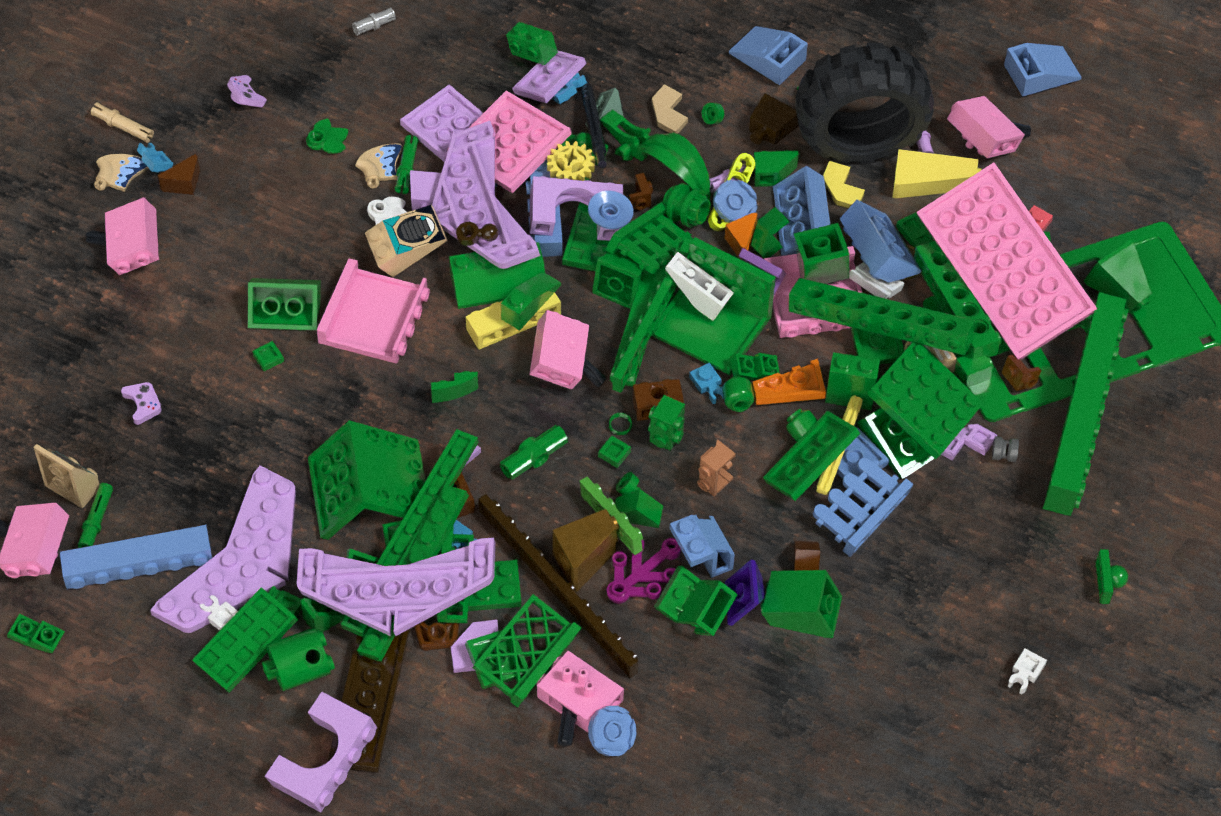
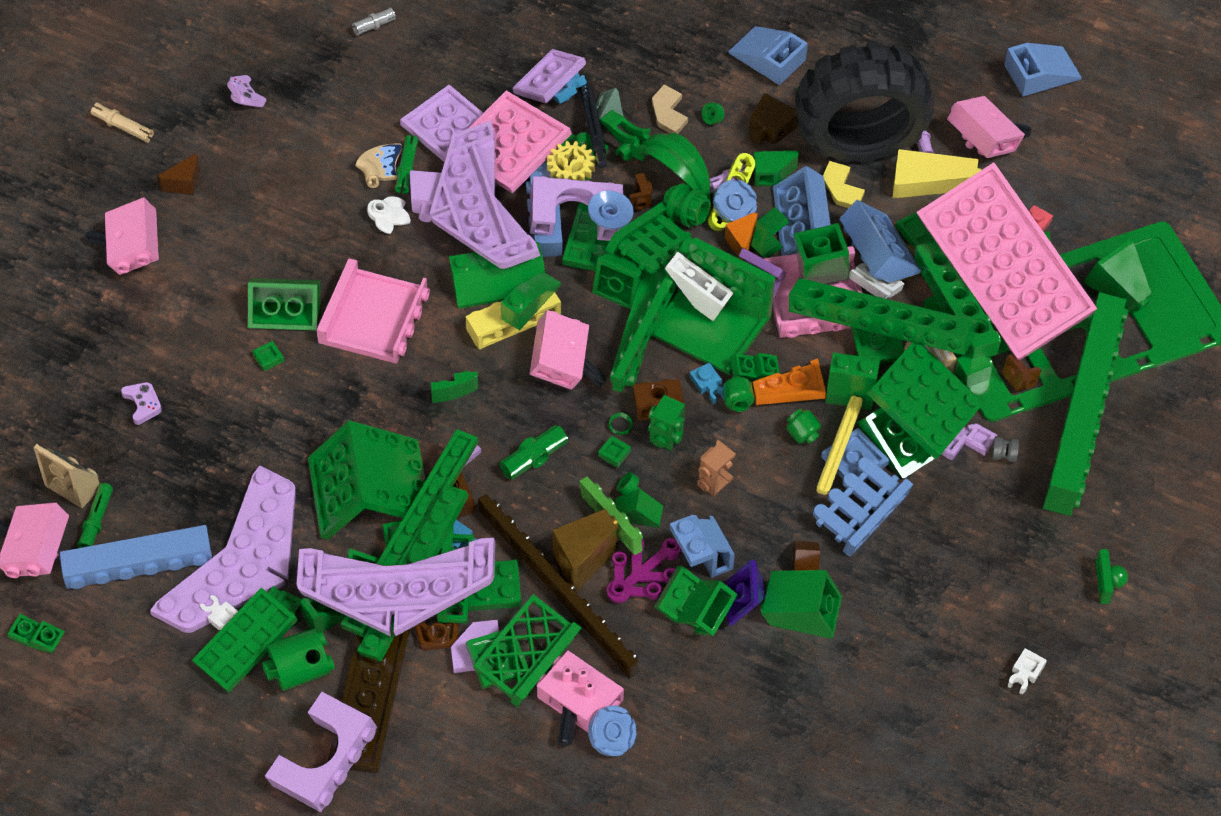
tan arm [94,154,149,192] -> none
dark azure plate [137,143,173,173] -> none
green plate [306,118,348,154] -> none
slope [365,205,448,277] -> none
dark brown plate [456,222,499,246] -> none
green brick [506,22,558,65] -> none
green plate [763,411,860,501] -> none

